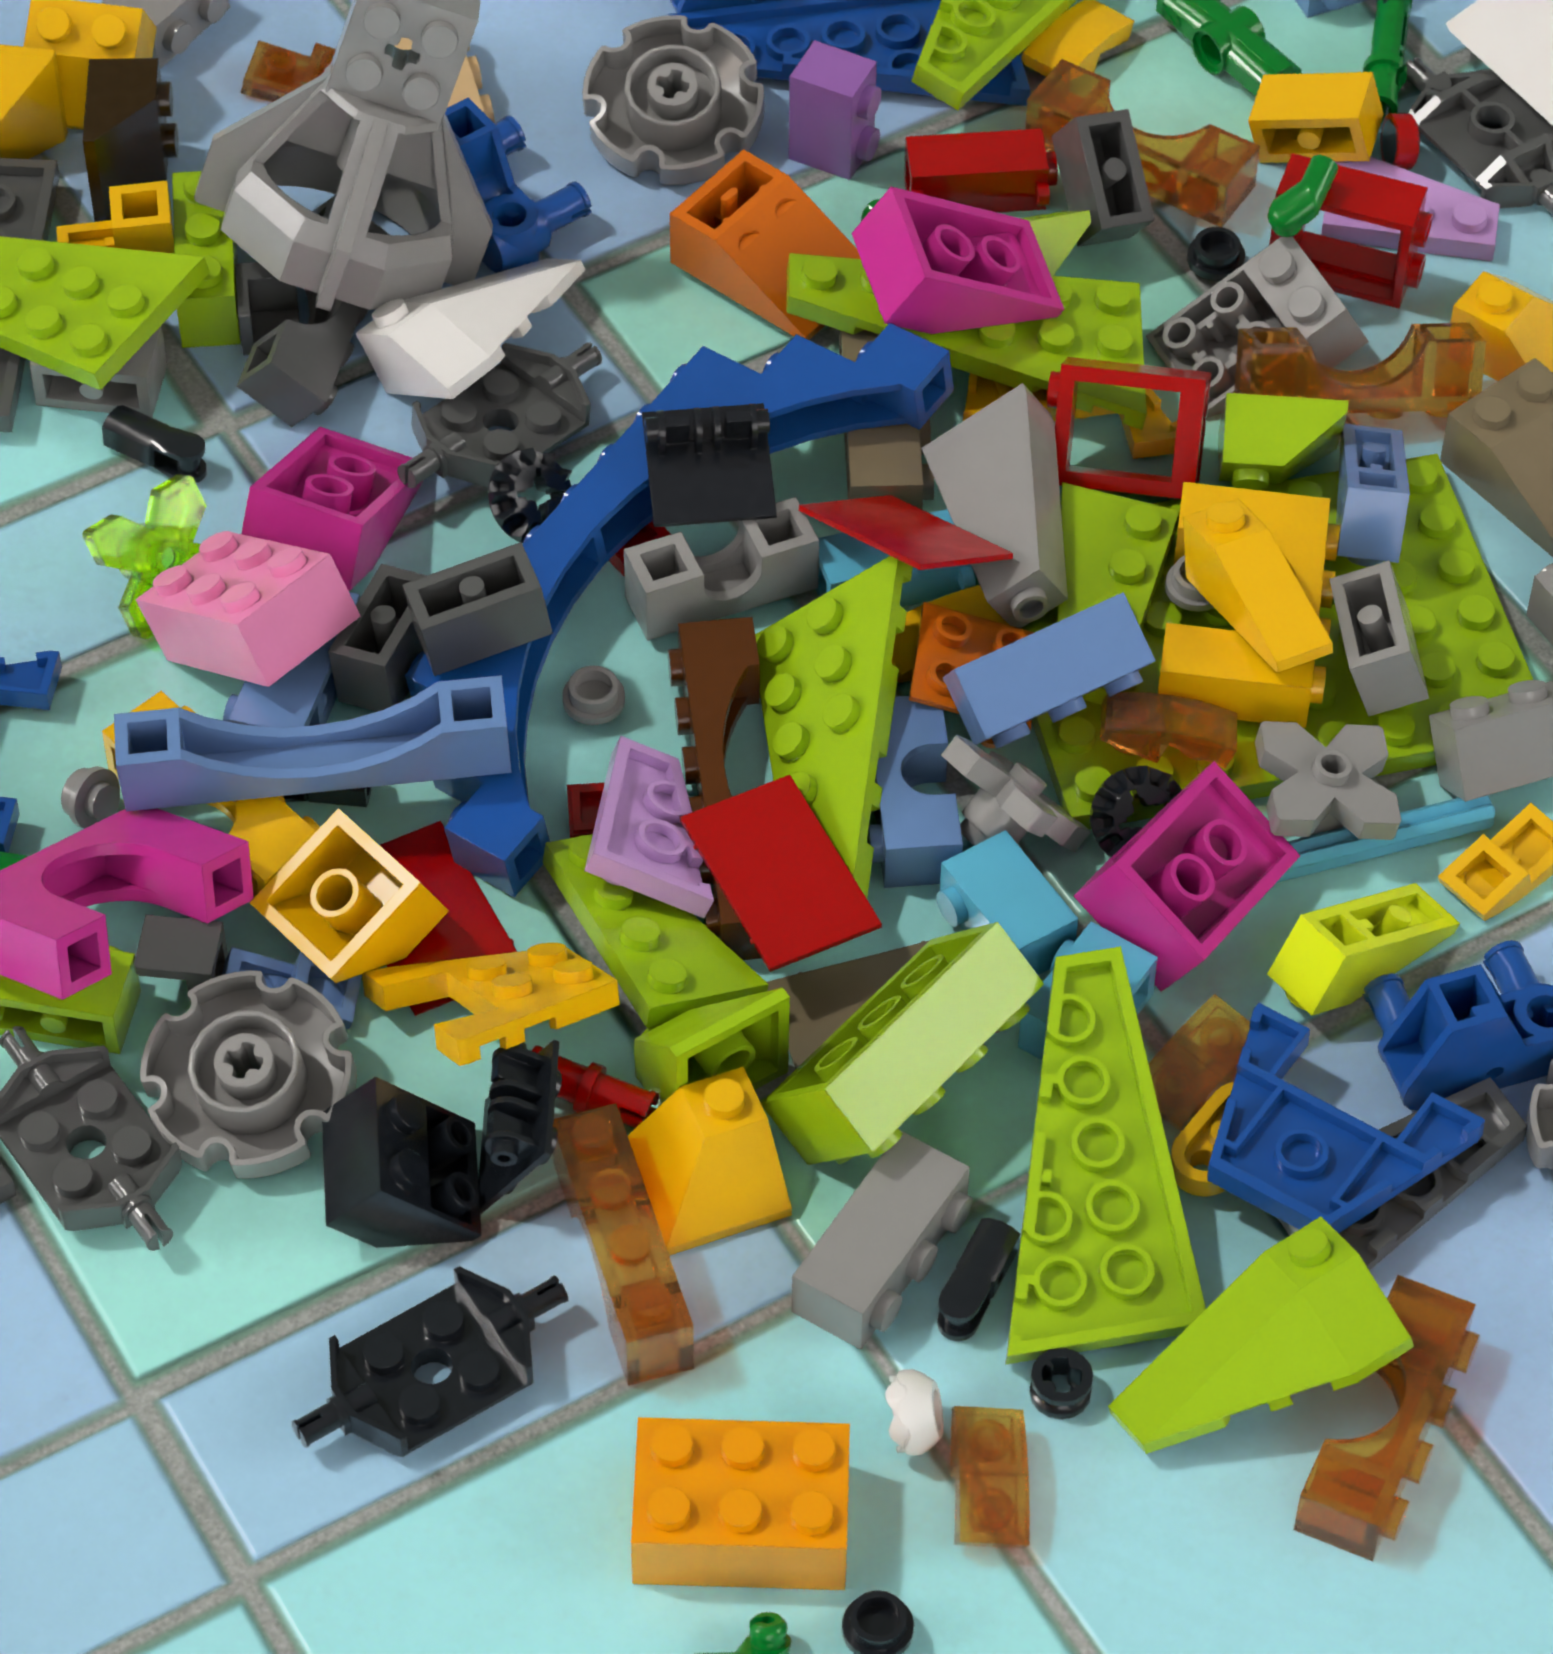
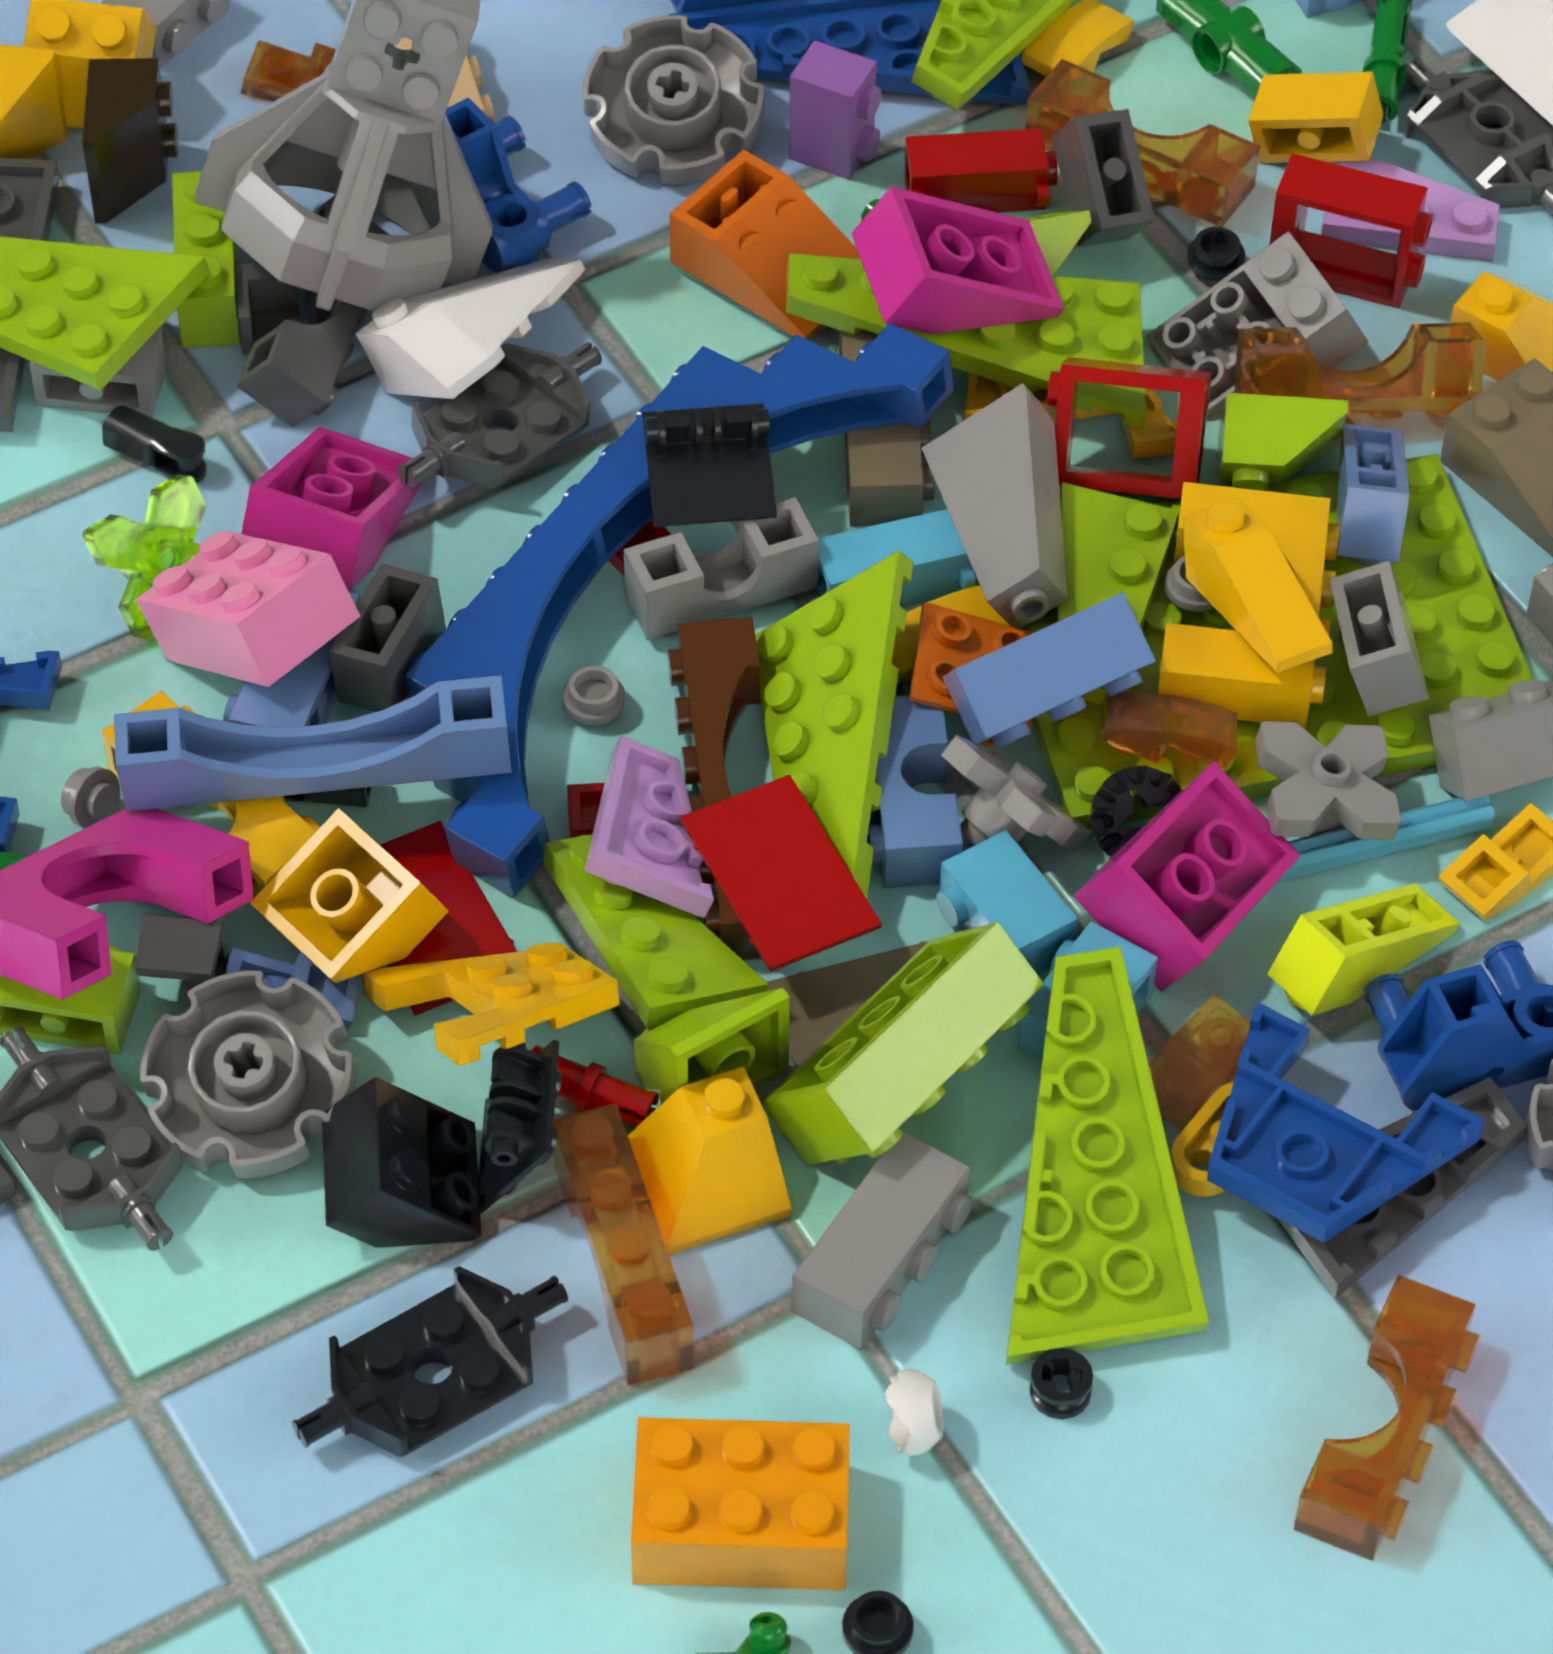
yellow brick [56,181,174,253] -> none
dark grey brick [402,542,553,676] -> none
black gear [488,447,572,543] -> none
red window [798,495,1013,570] -> none
black bar [937,1218,1021,1341] -> none
clear orange slope [950,1406,1030,1548] -> none
lime wedge [1108,1216,1414,1454] -> none
green arm [1267,155,1338,238] -> none
red tile [1380,113,1420,170] -> none

